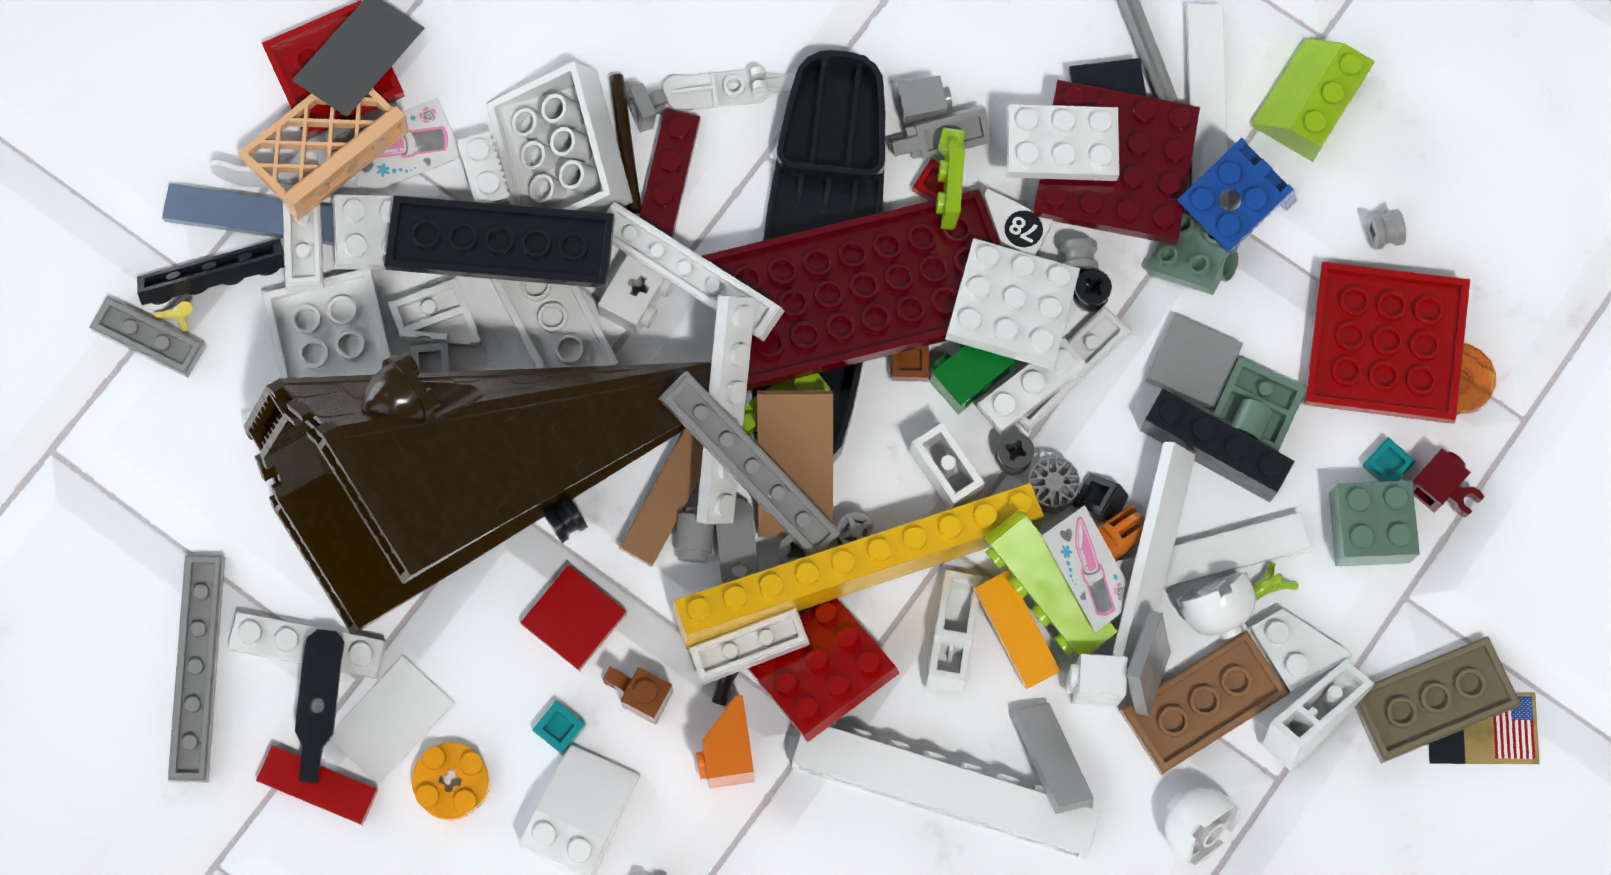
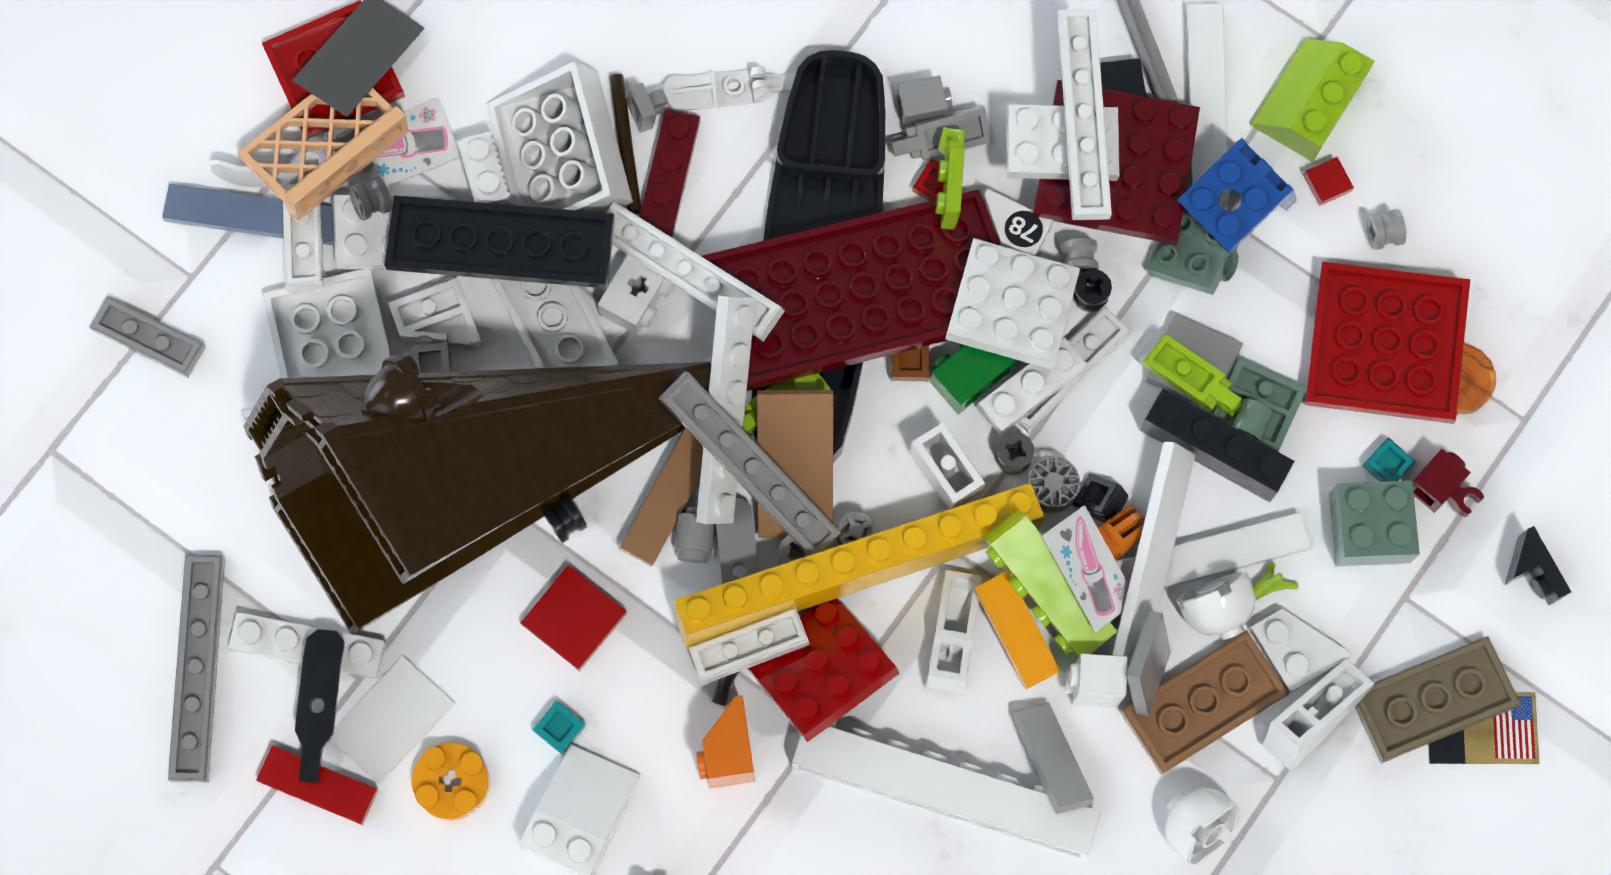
black plate [137,239,285,306] -> none
light yellow bar [154,297,193,332] -> none
dark orange brick [602,666,674,725] -> none
none -> dark grey wheel [349,177,392,221]
none -> white plate [1058,9,1112,220]
none -> lime hinge [1143,334,1242,416]
none -> red tile [1303,157,1354,206]
none -> black slope [1505,526,1572,605]

